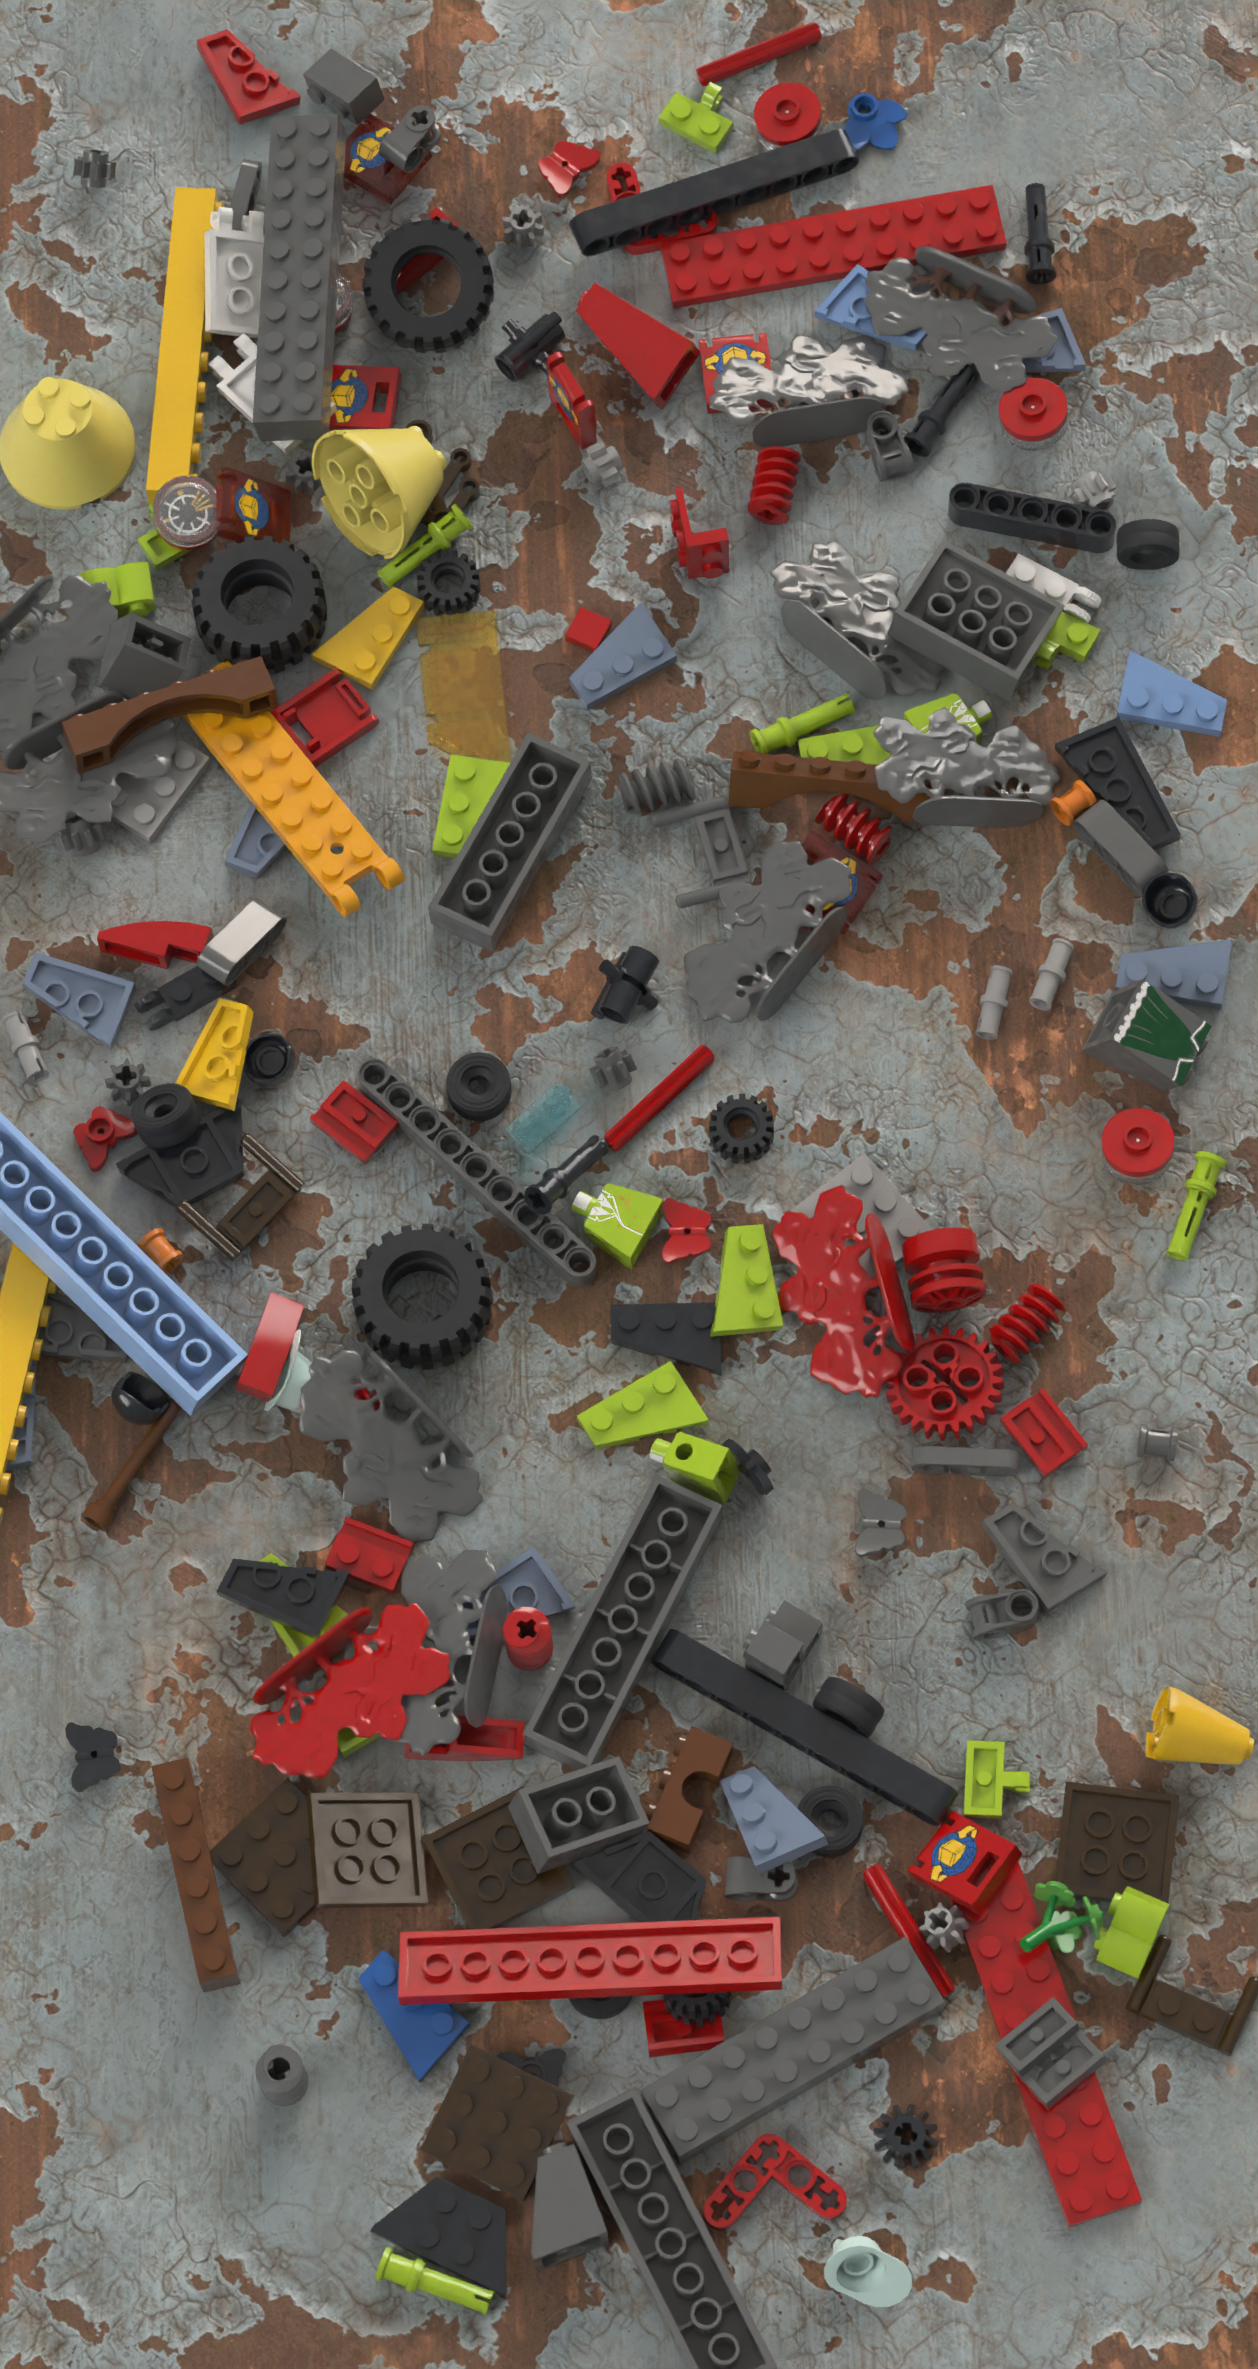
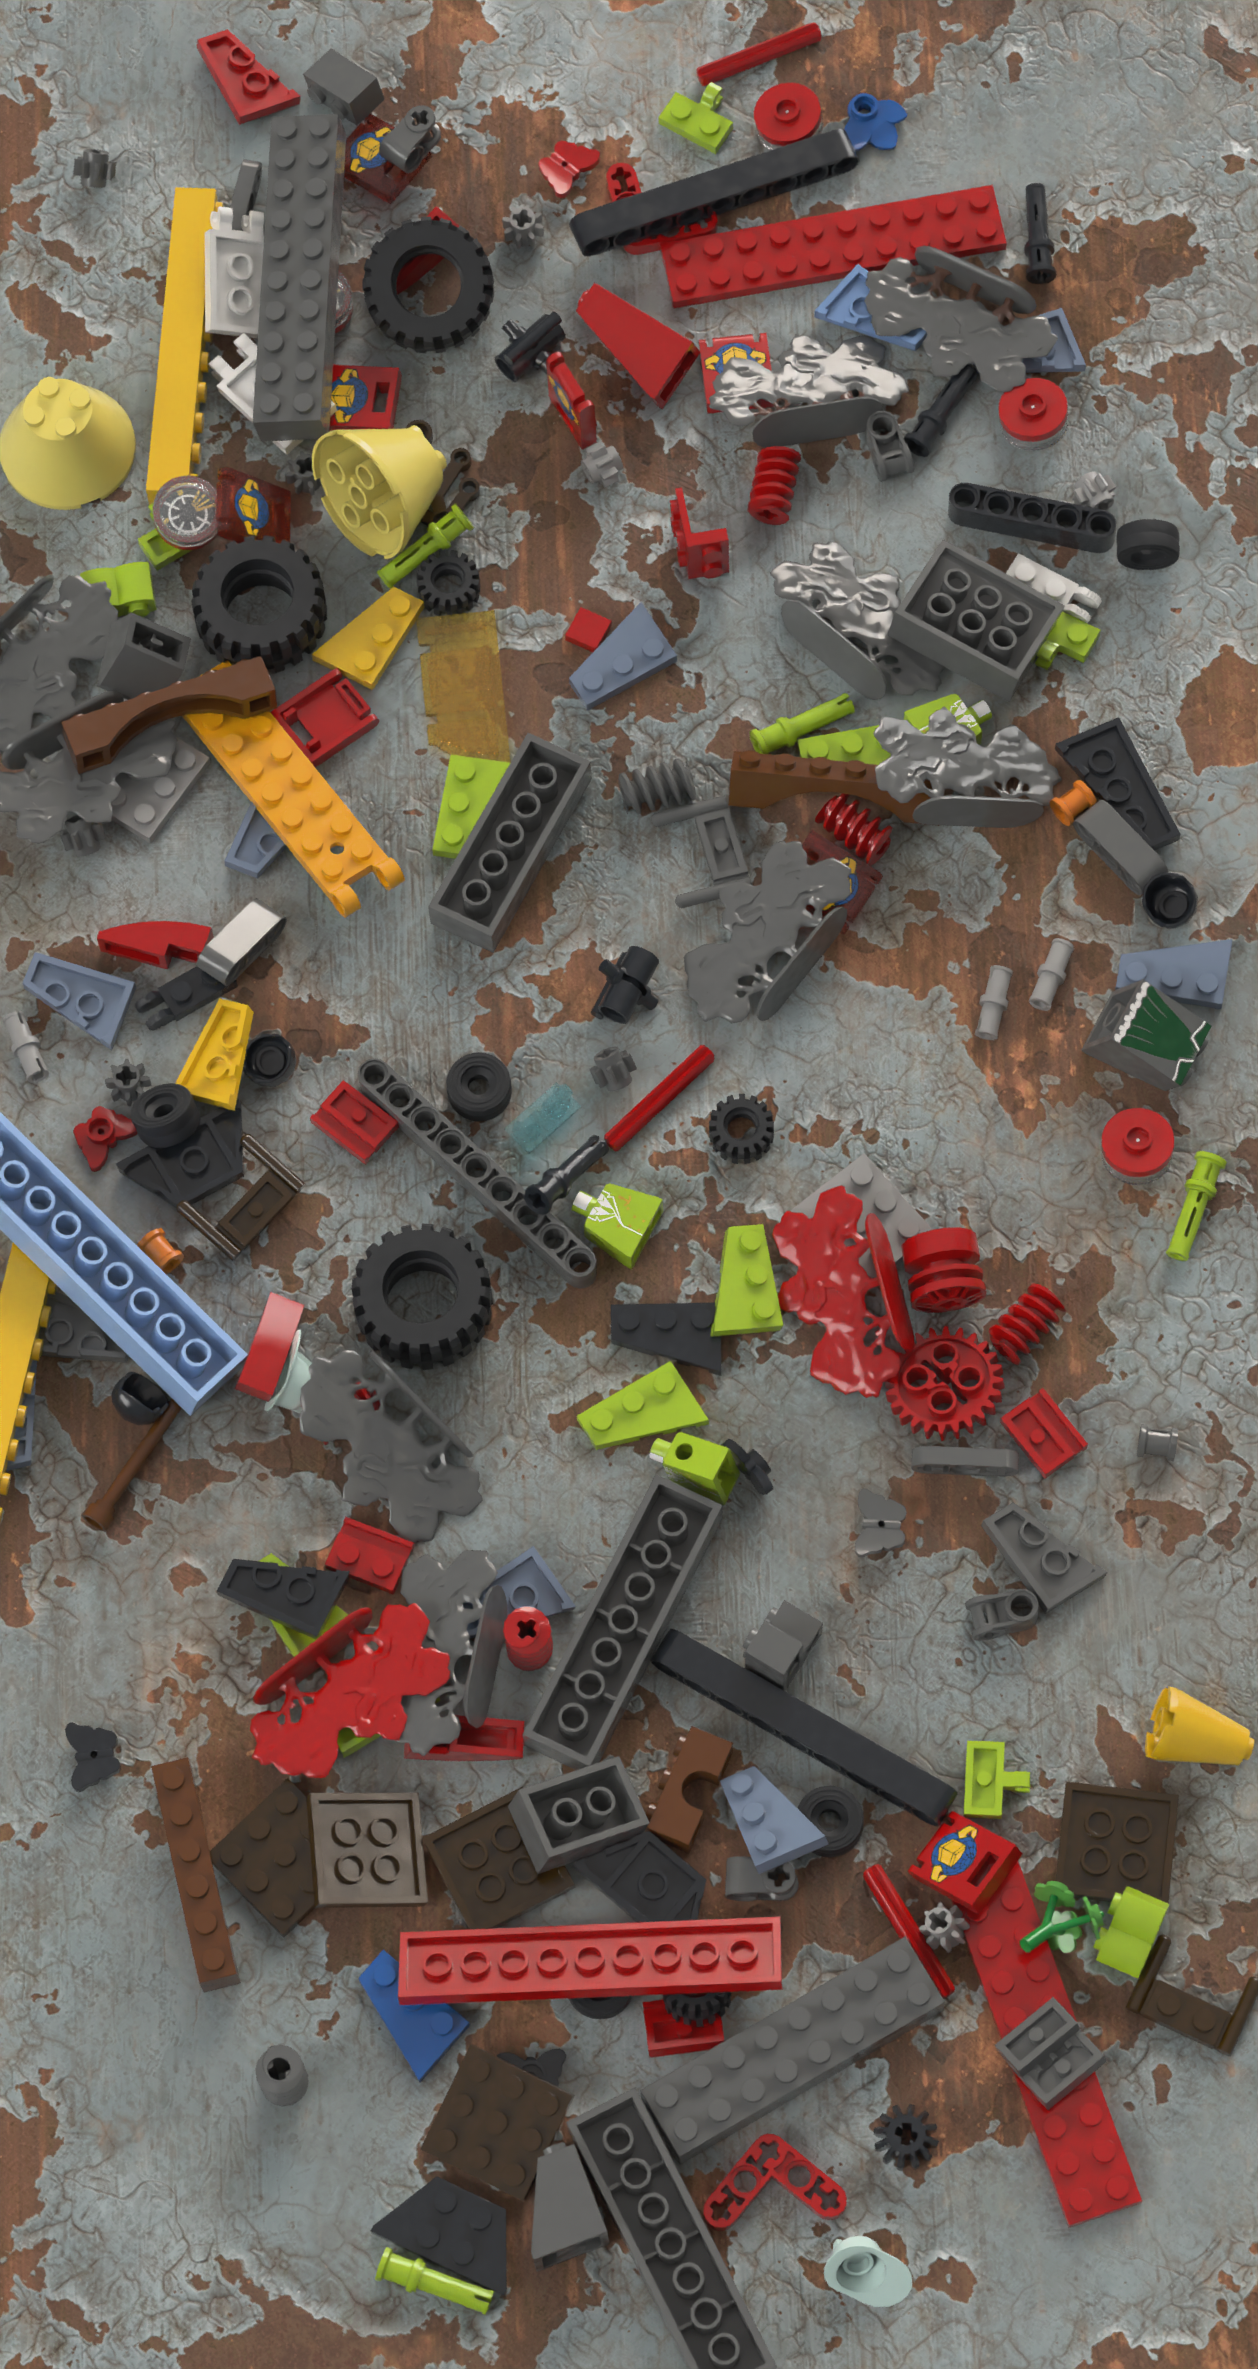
red animal [662,1197,711,1265] -> none
black tyre [813,1677,884,1738] -> none
medium blue wing [1116,650,1227,737] -> none

